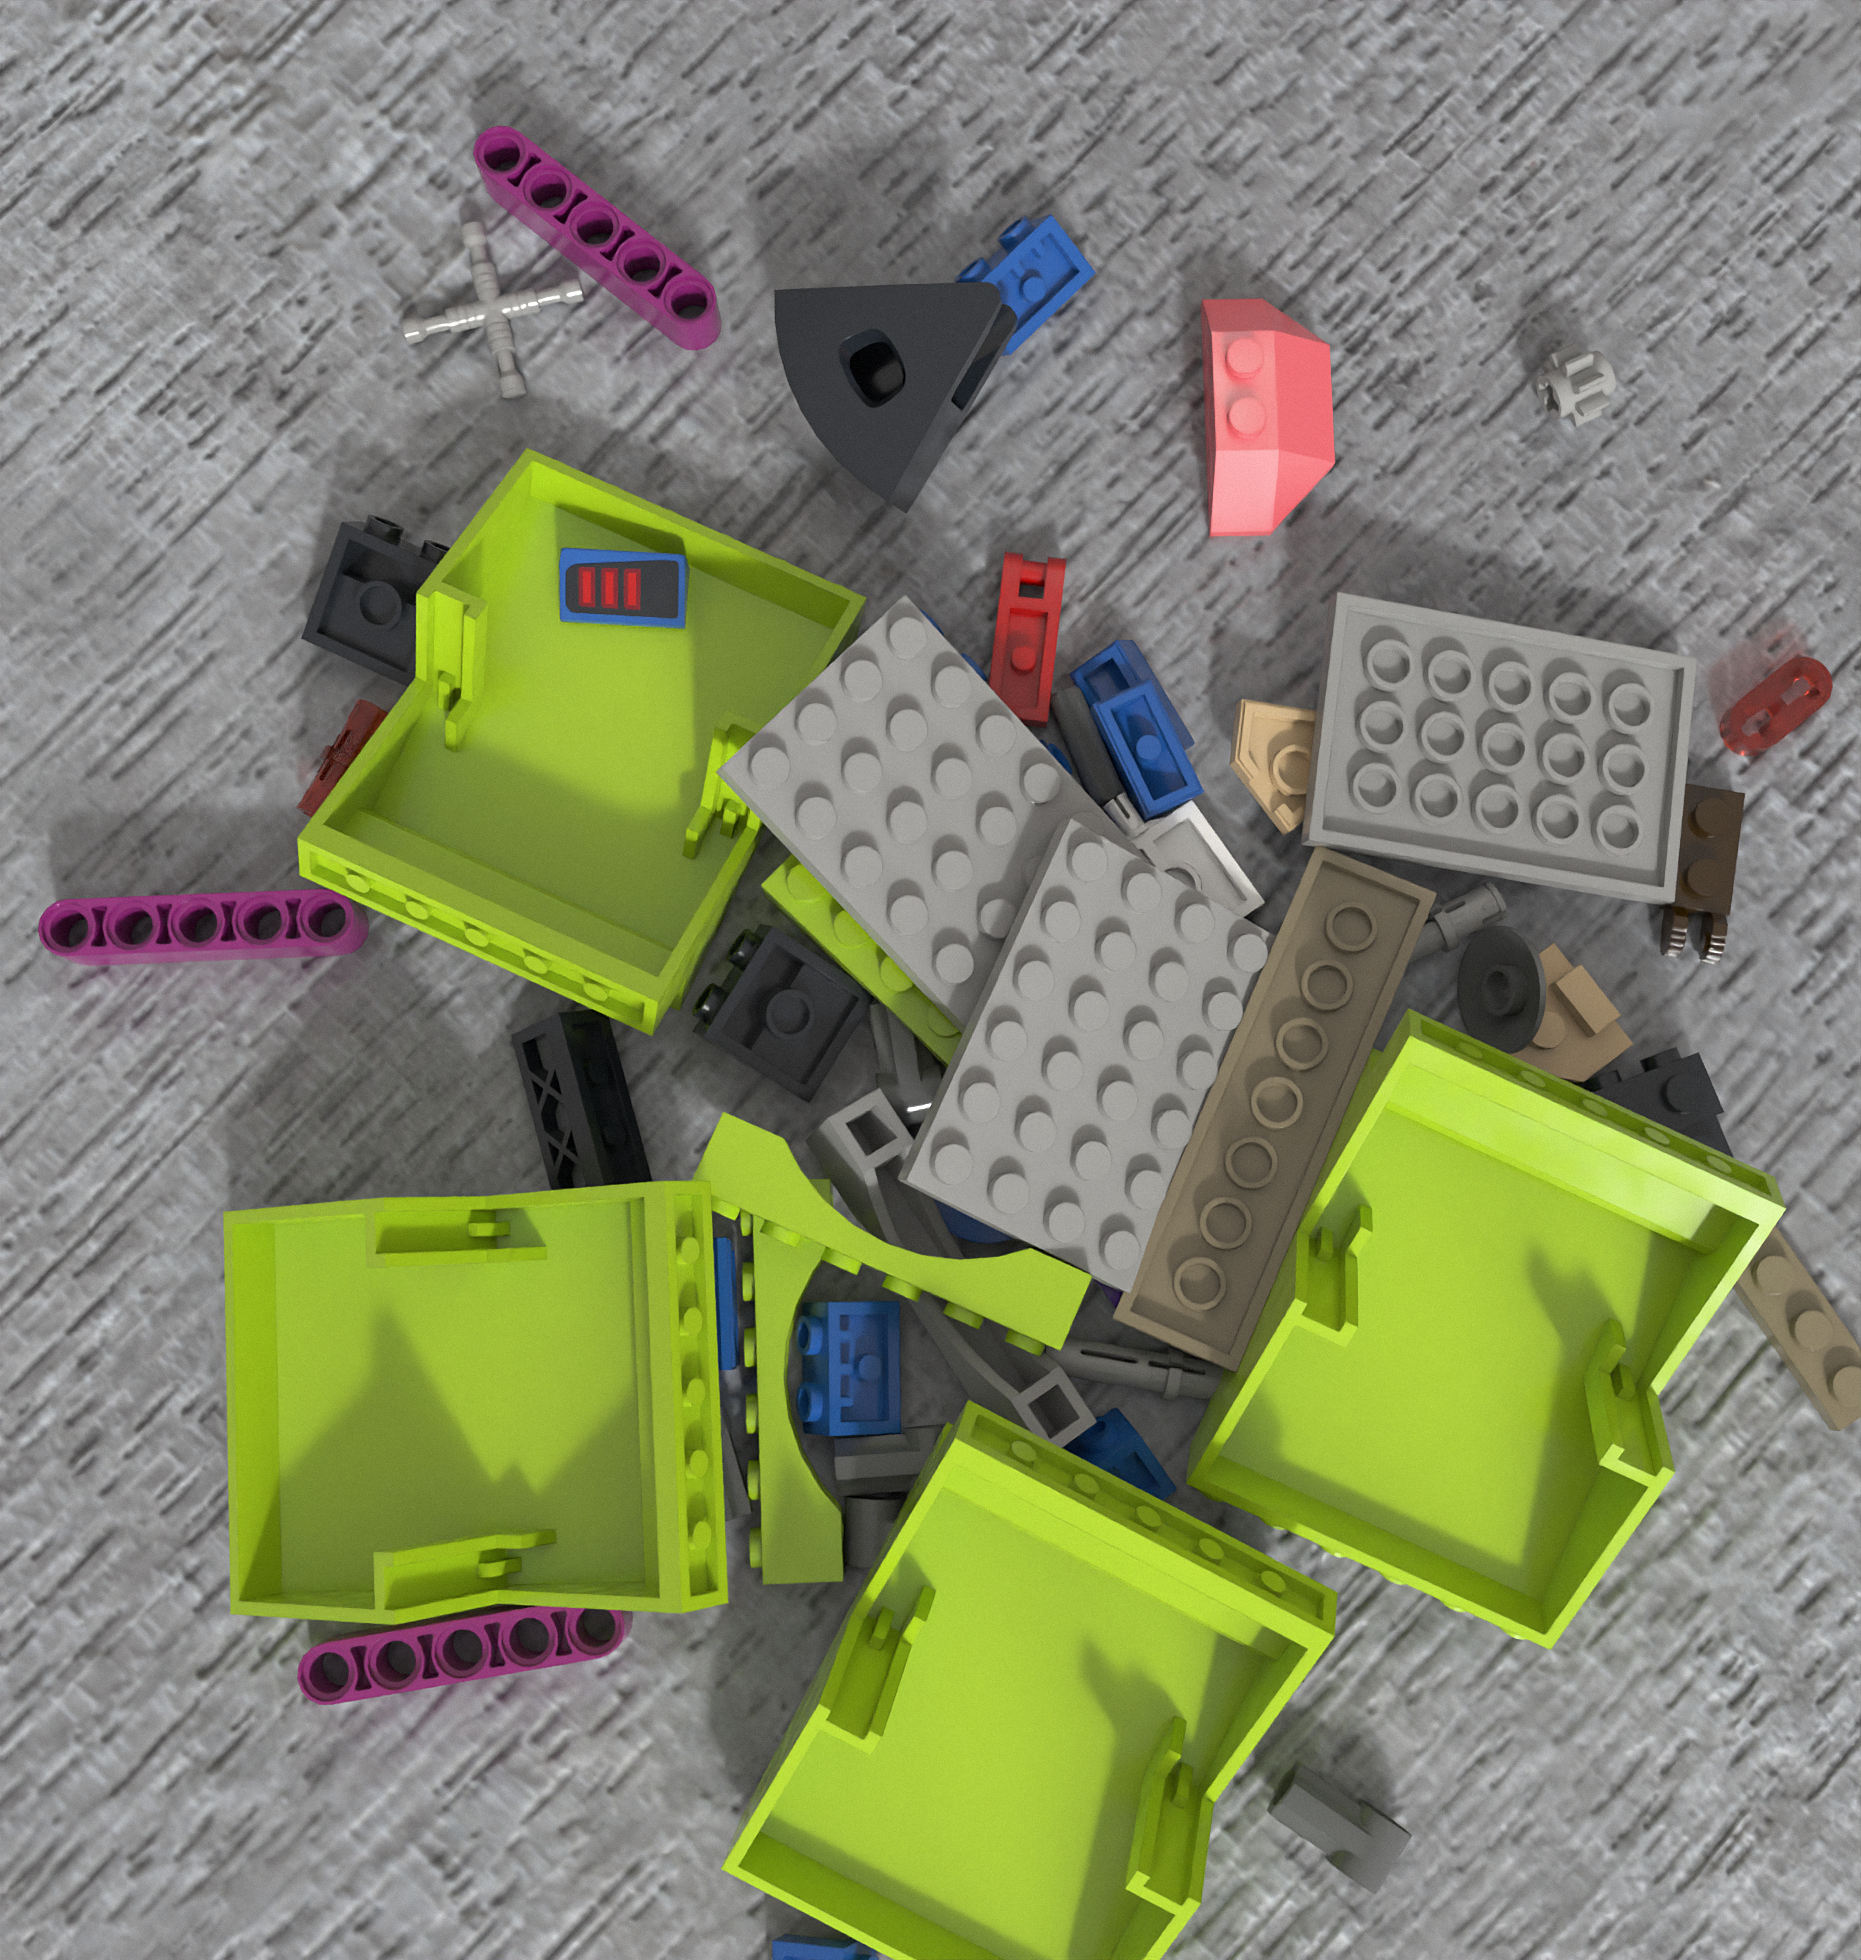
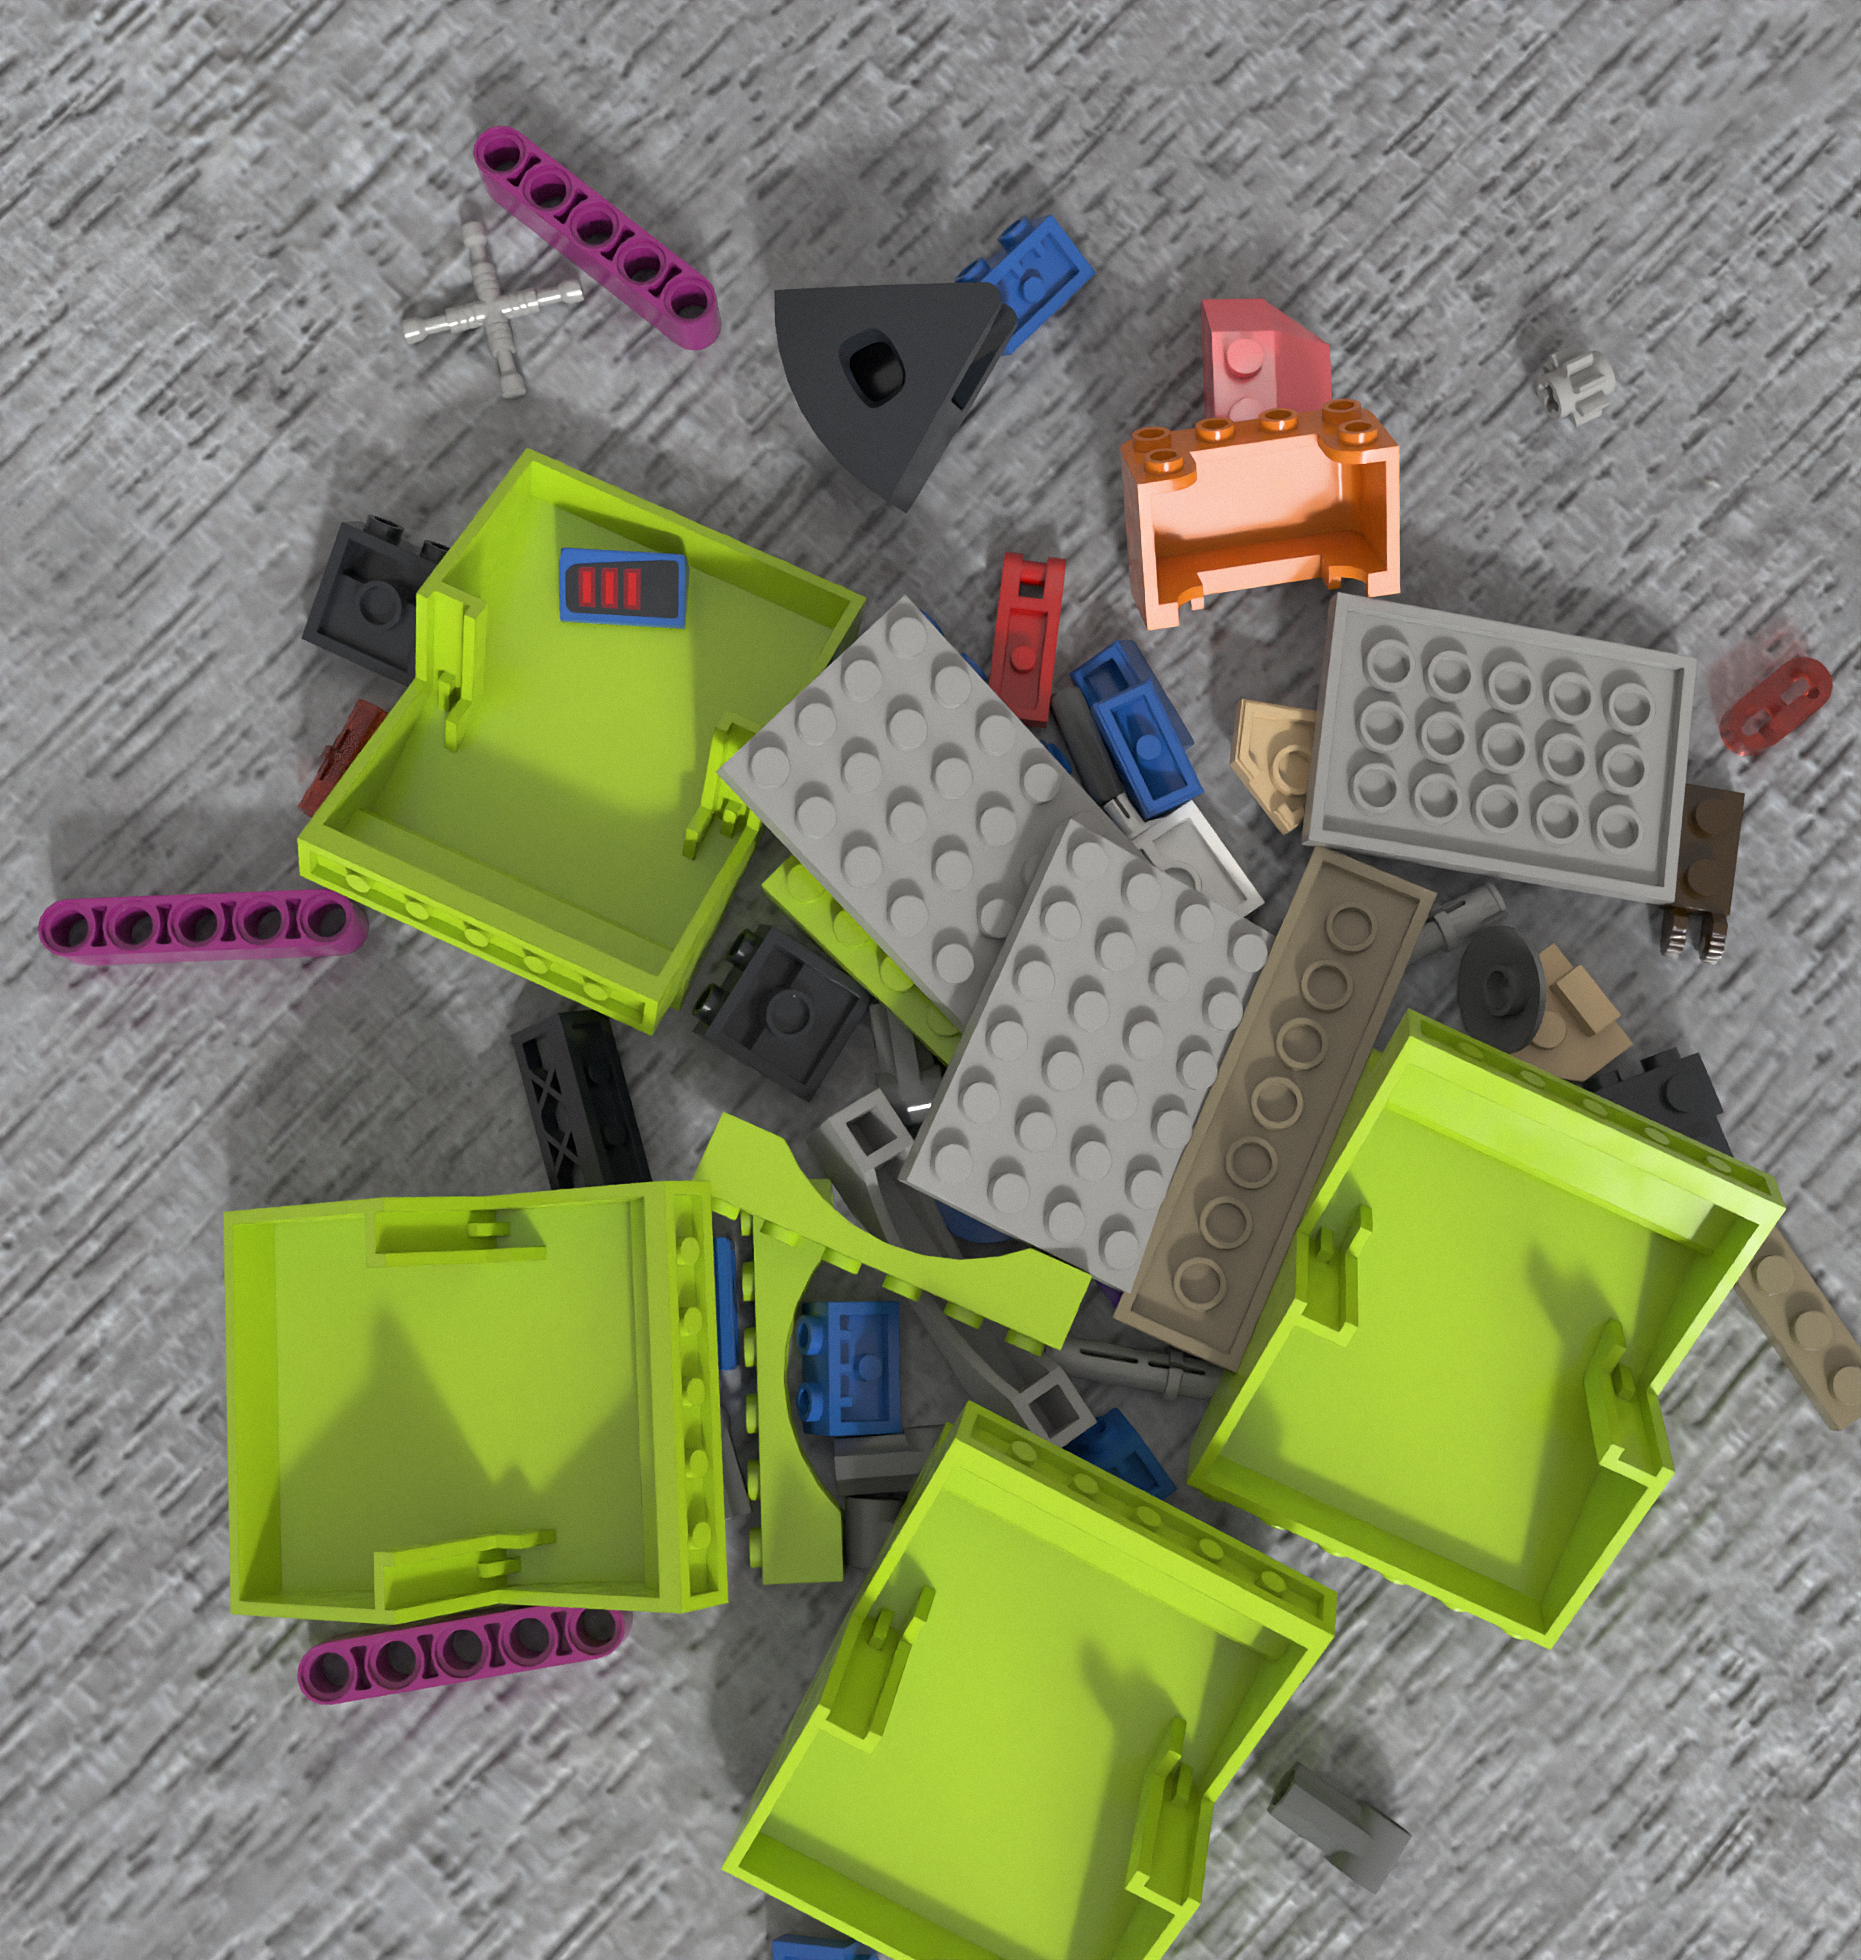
none -> orange windscreen [1120,399,1400,631]

